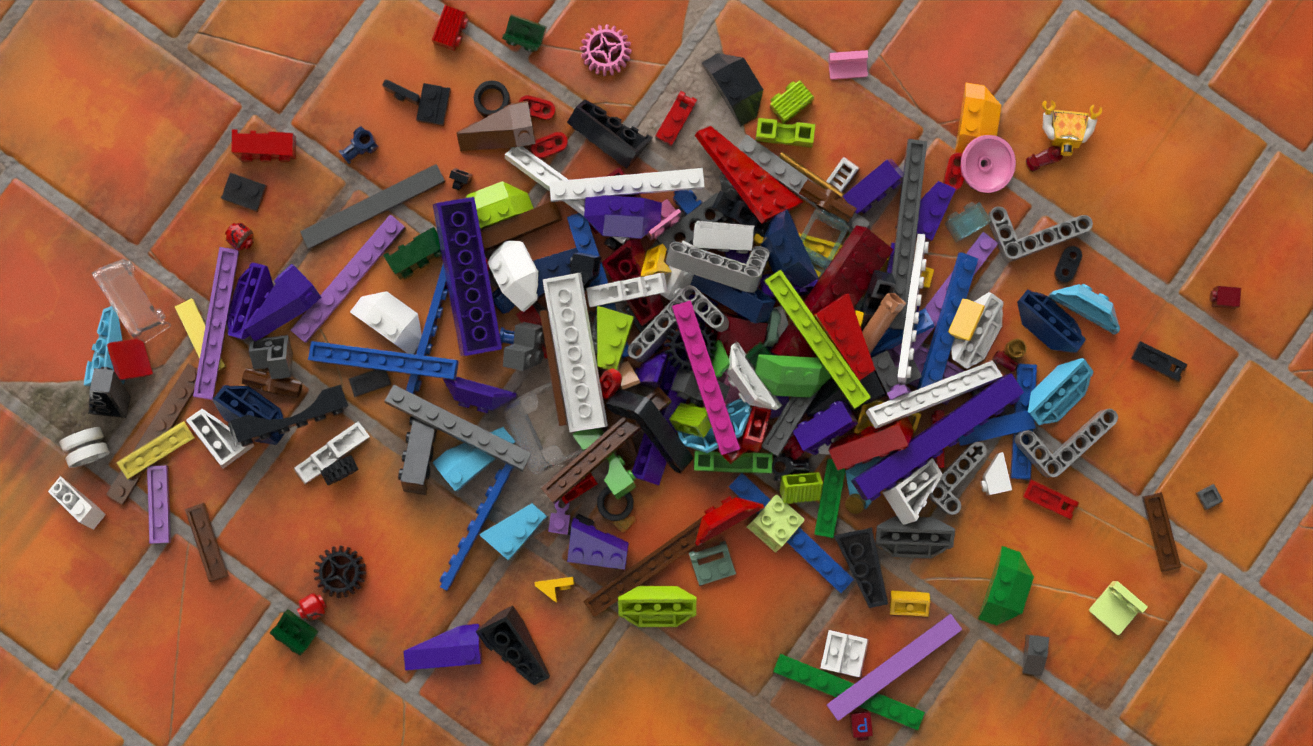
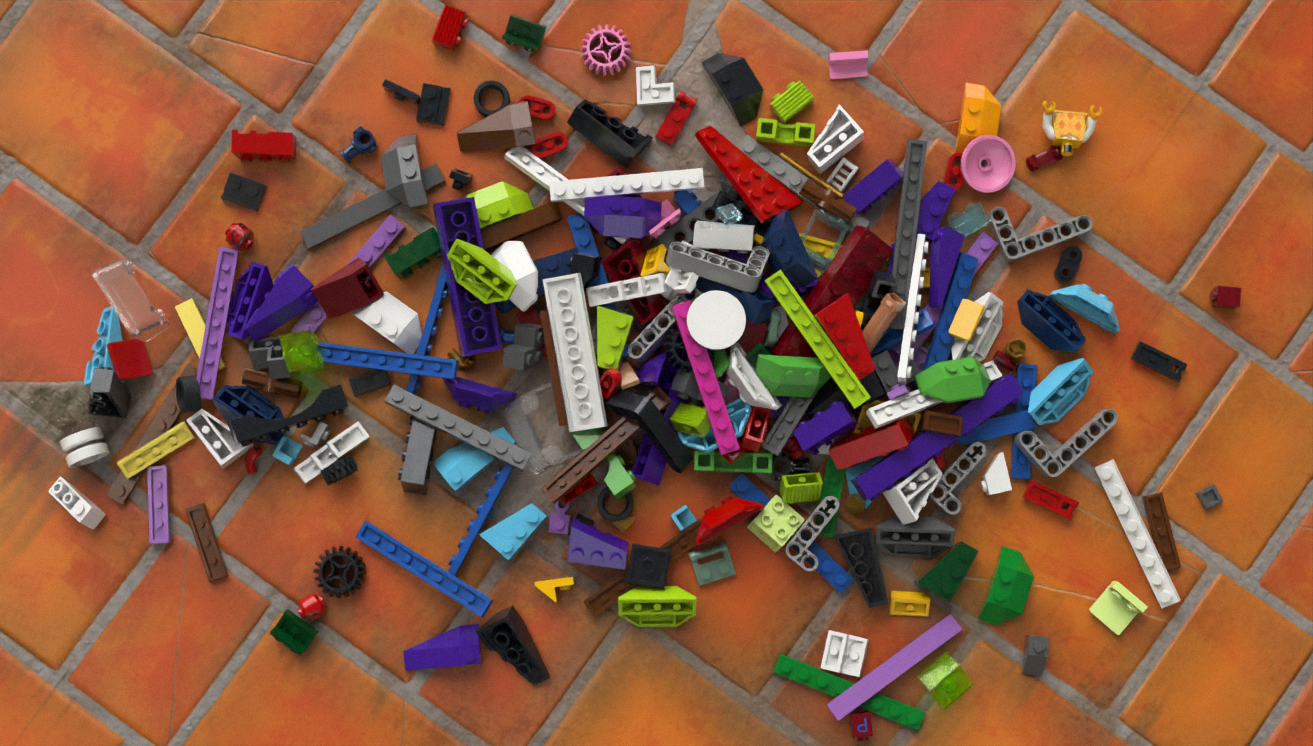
none -> black tyre [176,375,201,413]
none -> red arm [245,446,263,474]
none -> medium azure panel [272,436,303,466]
none -> clear neon green slope [279,331,324,376]
none -> light grey bracket [300,421,330,447]
none -> dark red slope [311,257,384,320]
none -> blue plate [356,521,494,617]
none -> dark grey wedge [381,134,429,209]
none -> lime wedge [447,239,517,304]
none -> pearl gold arm [447,349,476,368]
none -> black plate [626,543,671,588]
none -> white plate [636,66,676,106]
none -> white bracket [664,268,699,294]
none -> medium azure panel [670,505,697,531]
none -> white tile [687,291,746,350]
none -> clear light blue tile [715,203,743,225]
none -> light grey beam [785,496,839,571]
none -> white wedge [807,104,864,174]
none -> bright green wedge [914,357,991,403]
none -> dark green wedge [914,541,979,602]
none -> clear neon green slope [917,651,974,710]
none -> reddish brown tile [921,410,964,437]
none -> dark purple wedge [929,227,965,308]
none -> white plate [1095,459,1181,608]

